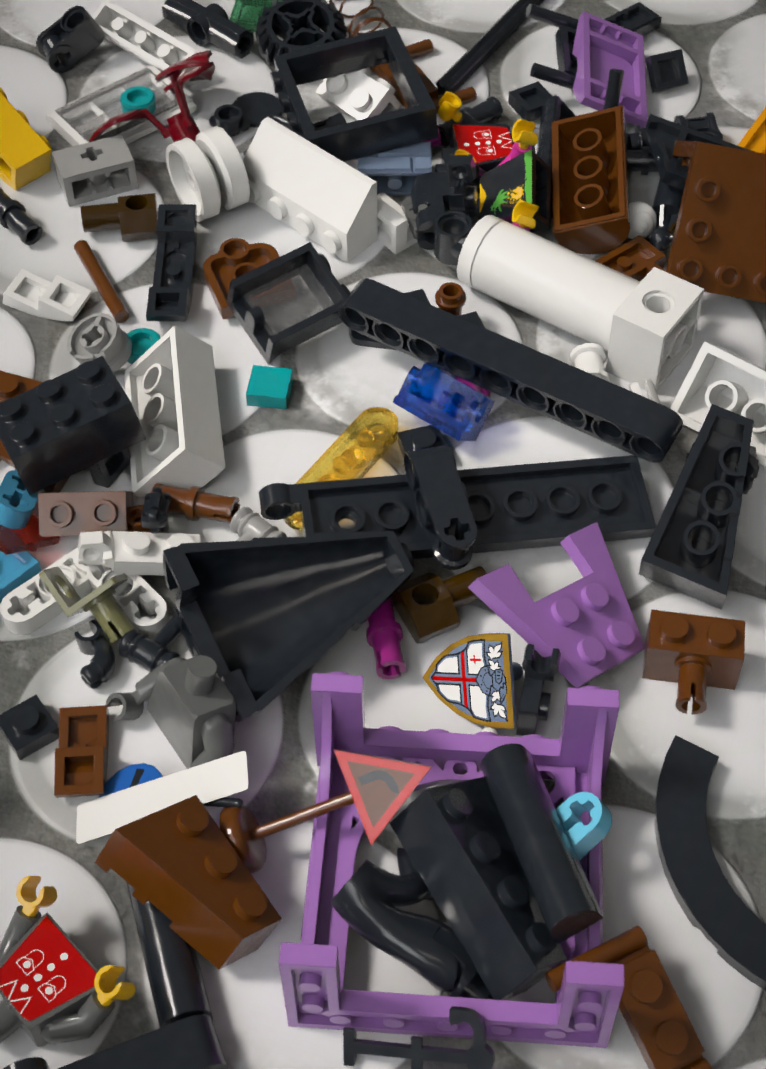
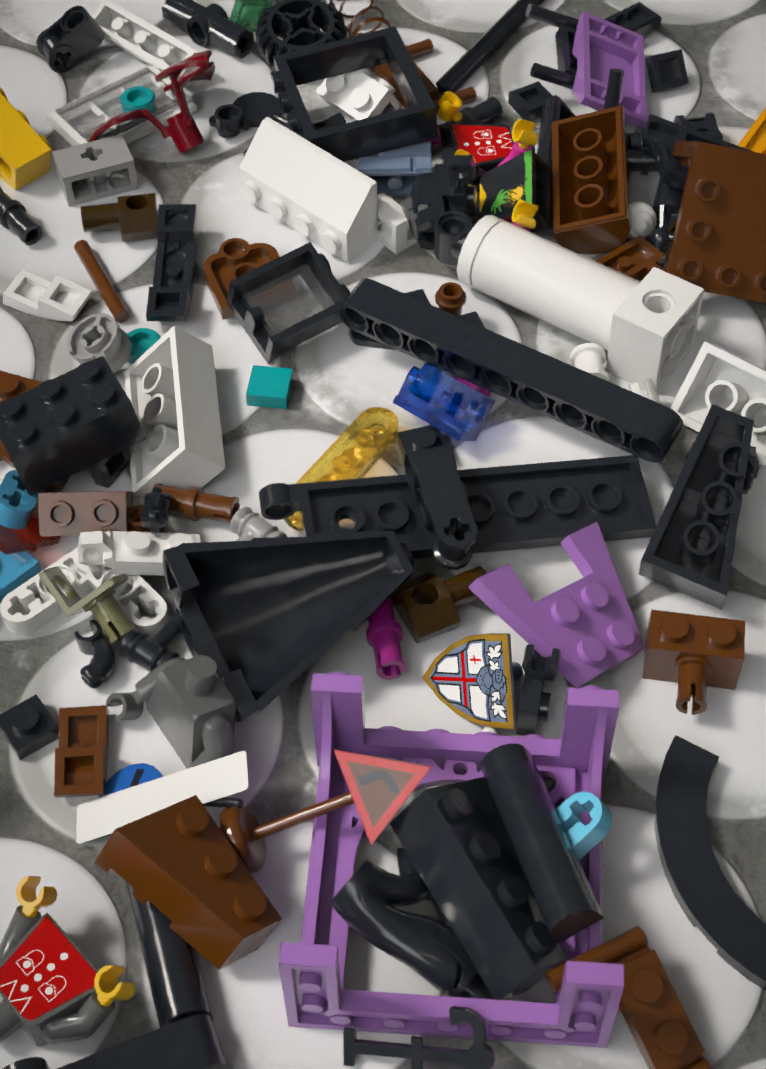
white wheel [166,126,250,222] -> none

